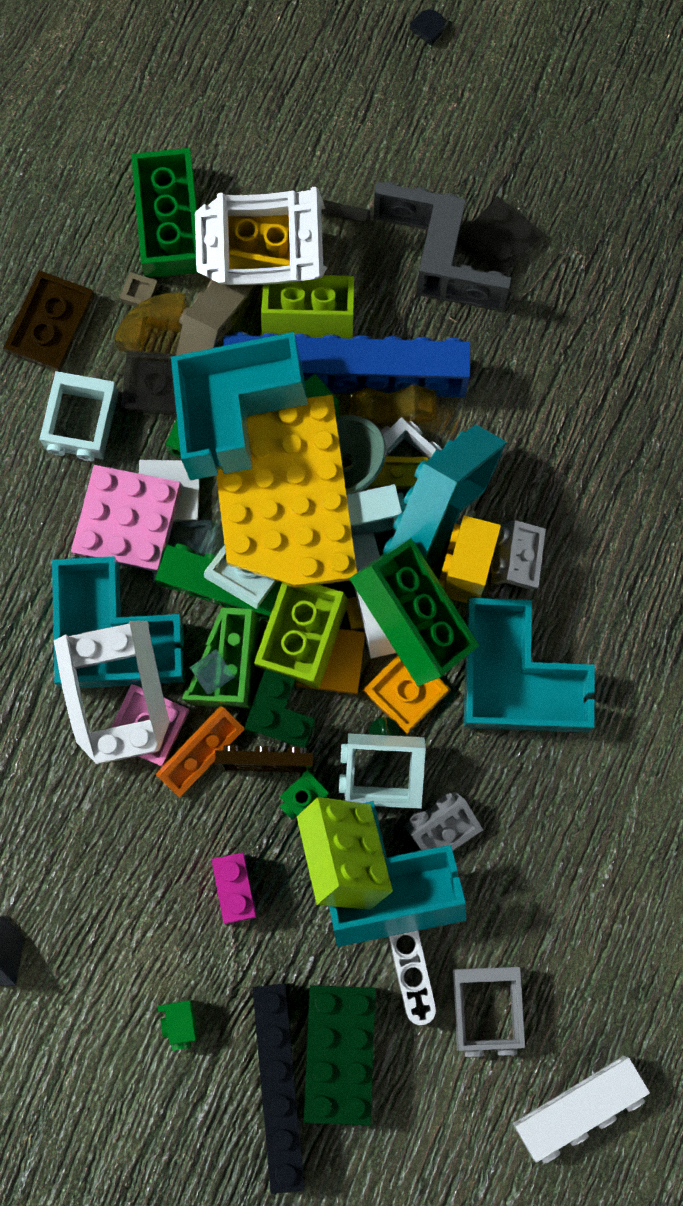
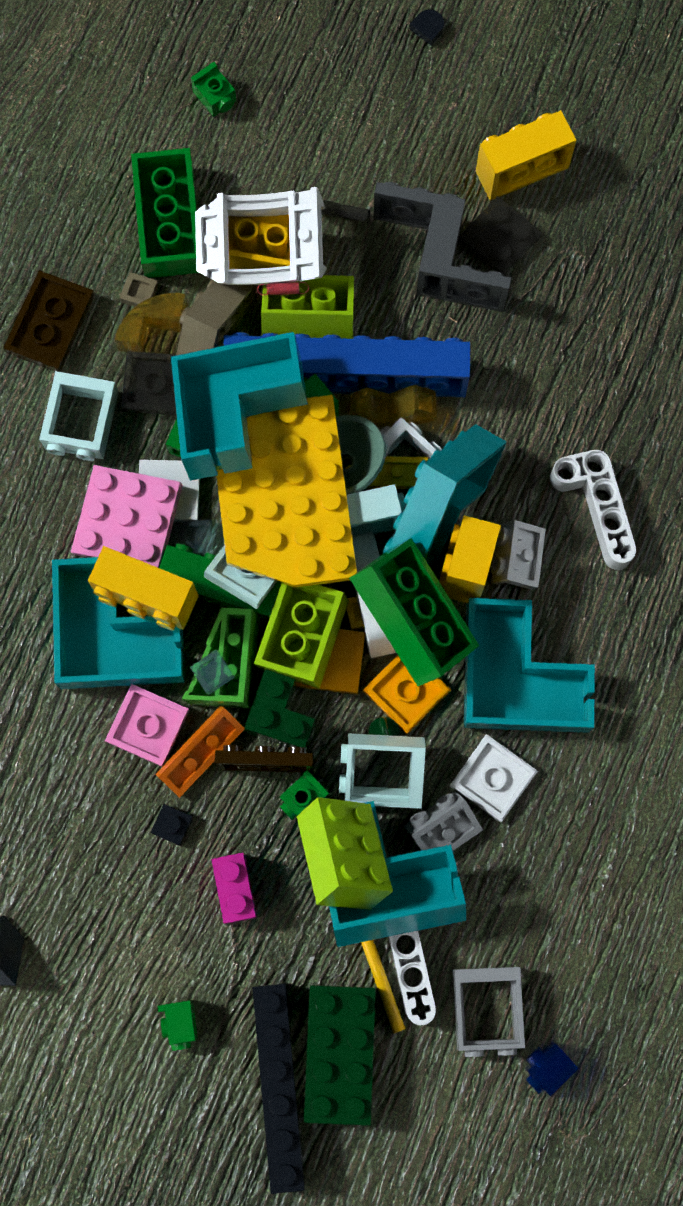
white wedge [54,621,170,765] -> none
white brick [512,1056,650,1164] -> none
none -> yellow brick [88,546,198,631]
none -> black plate [150,804,194,846]
none -> green brick [190,62,237,117]
none -> coral piece [257,282,309,296]
none -> yellow bar [361,940,405,1034]
none -> white tile [450,734,538,823]
none -> yellow brick [475,110,577,201]
none -> clear blue brick [524,1042,579,1096]
none -> white beam [550,450,636,570]

